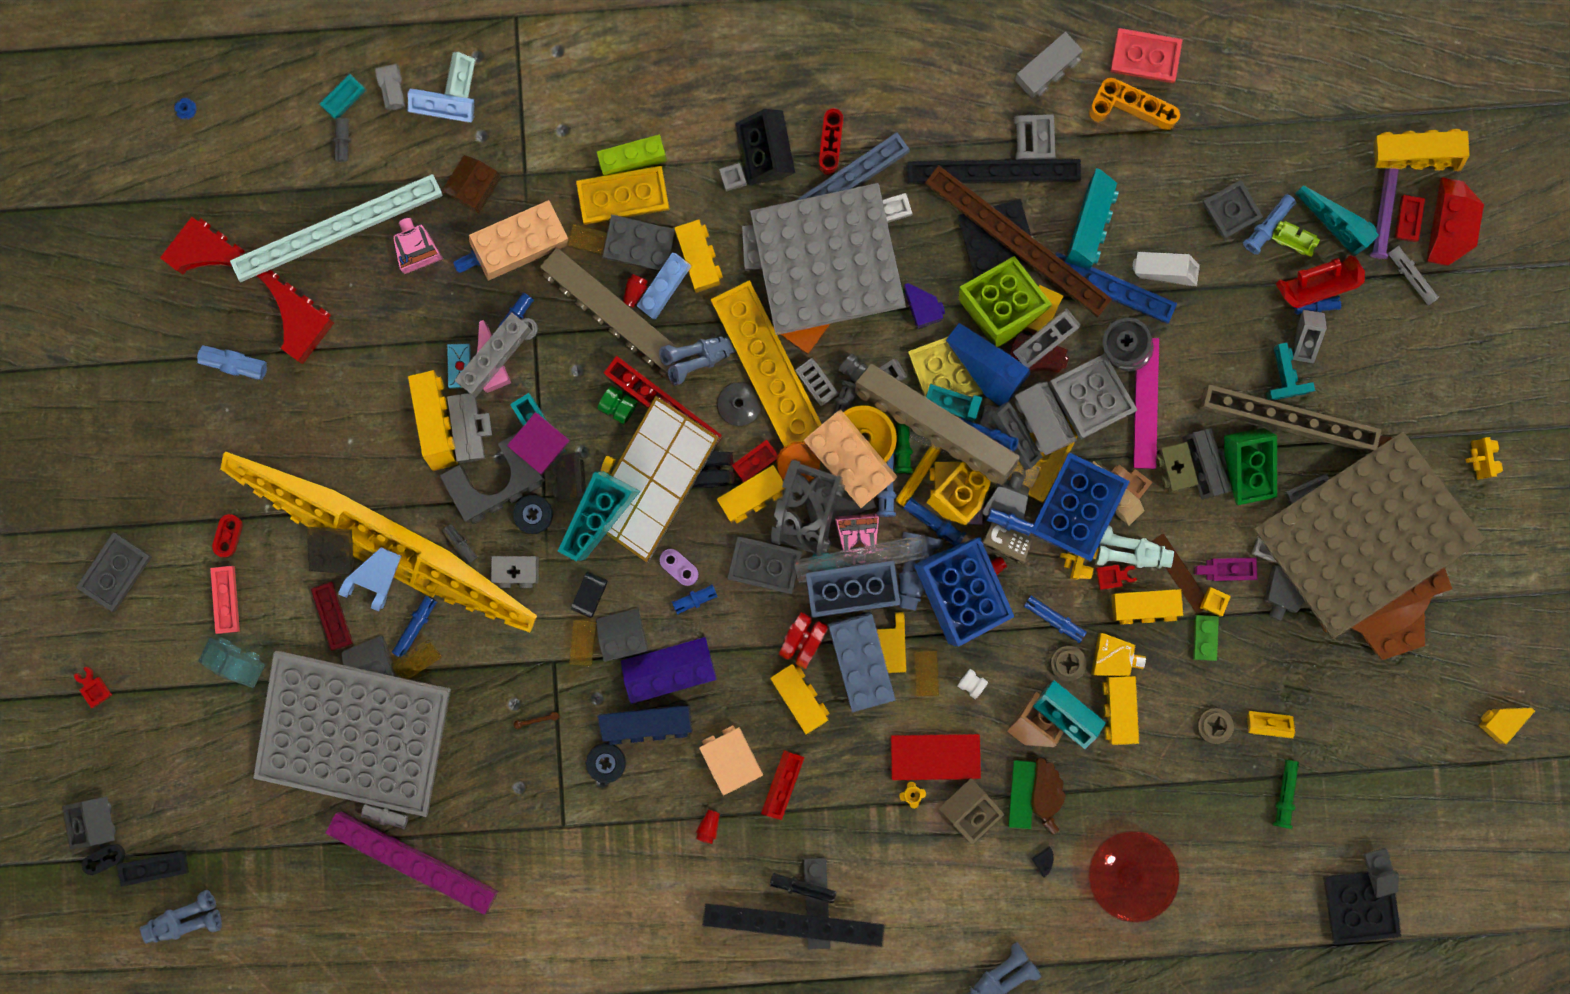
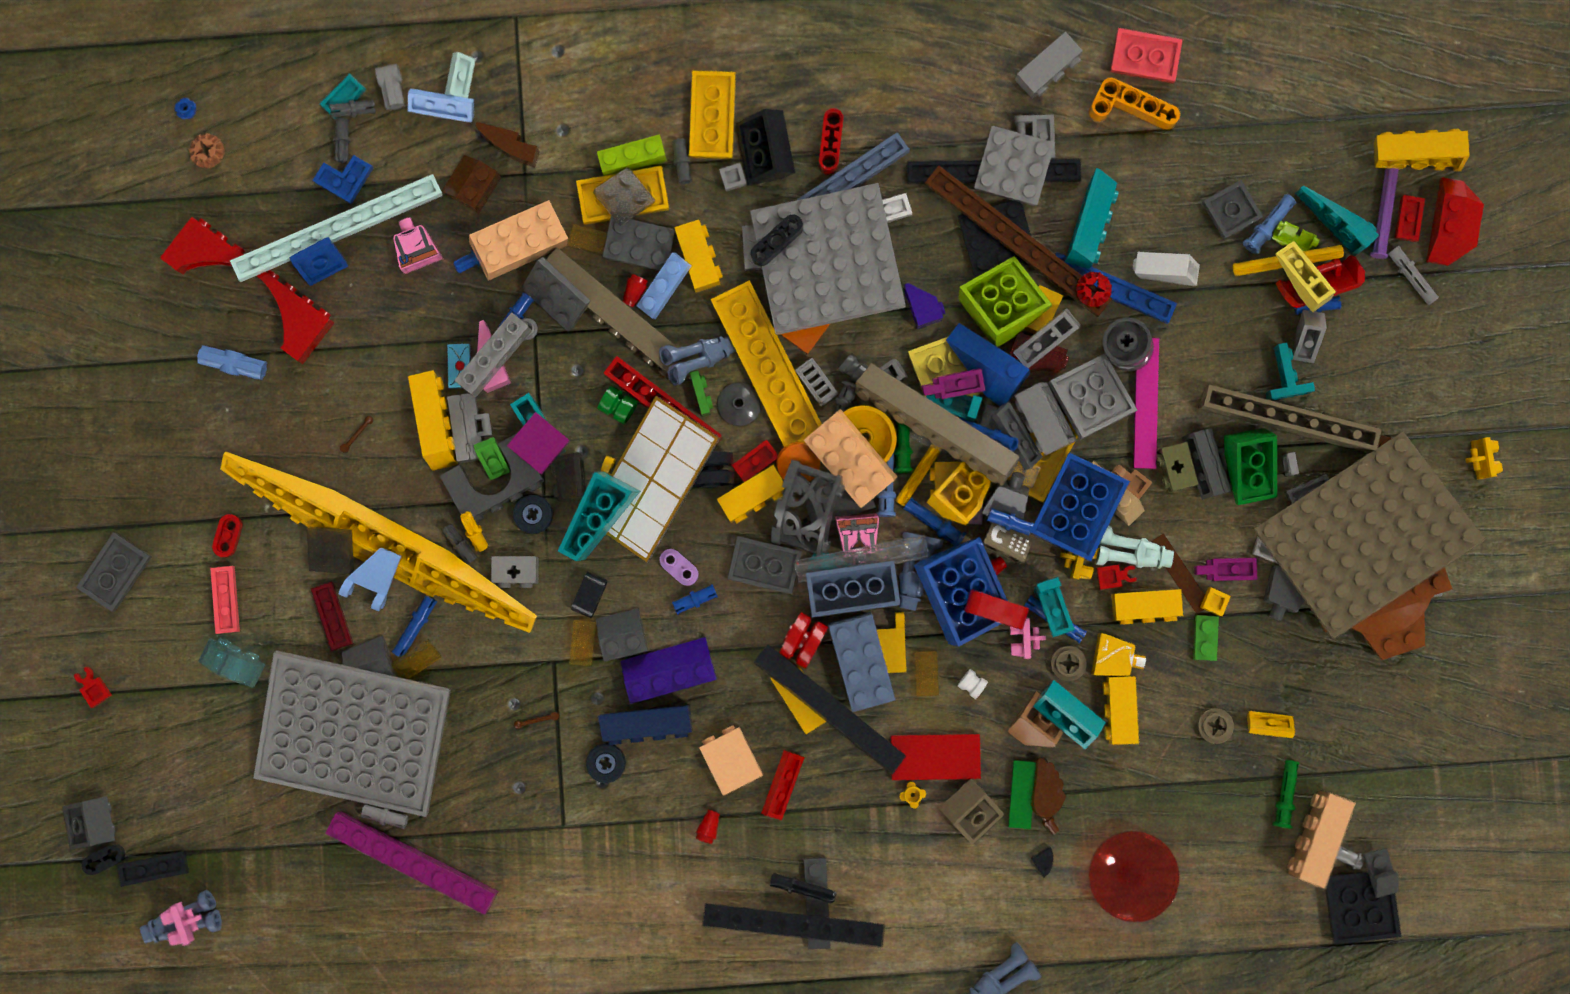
yellow slope [1478,707,1535,744] -> none
none -> bright pink hips [160,902,202,946]
none -> nougat gear [188,133,224,168]
none -> blue plate [289,236,348,286]
none -> blue plate [313,155,374,204]
none -> dark grey pin [330,99,376,118]
none -> reddish brown hinge [340,416,373,453]
none -> yellow axle [460,511,488,552]
none -> bright green plate [473,437,511,480]
none -> reddish brown slope [475,122,540,168]
none -> dark grey plate [521,257,590,332]
none -> clear smoke plate [593,167,655,226]
none -> dark grey pin [672,139,692,185]
none -> yellow plate [689,71,736,159]
none -> bright green plate [690,370,713,417]
none -> black beam [750,215,803,266]
none -> black tile [753,644,906,774]
none -> magenta hinge [921,368,985,399]
none -> red beam [964,590,1029,630]
none -> light grey plate [974,126,1055,207]
none -> bright pink hips [1010,618,1046,659]
none -> teal bracket [1034,577,1075,637]
none -> red gear [1076,272,1112,307]
none -> yellow axle [1233,245,1344,276]
none -> light yellow slope [1275,241,1336,313]
none -> light grey tile [1282,452,1299,477]
none -> light nougat brick [1288,790,1355,889]
none -> light grey pin [1335,846,1365,870]

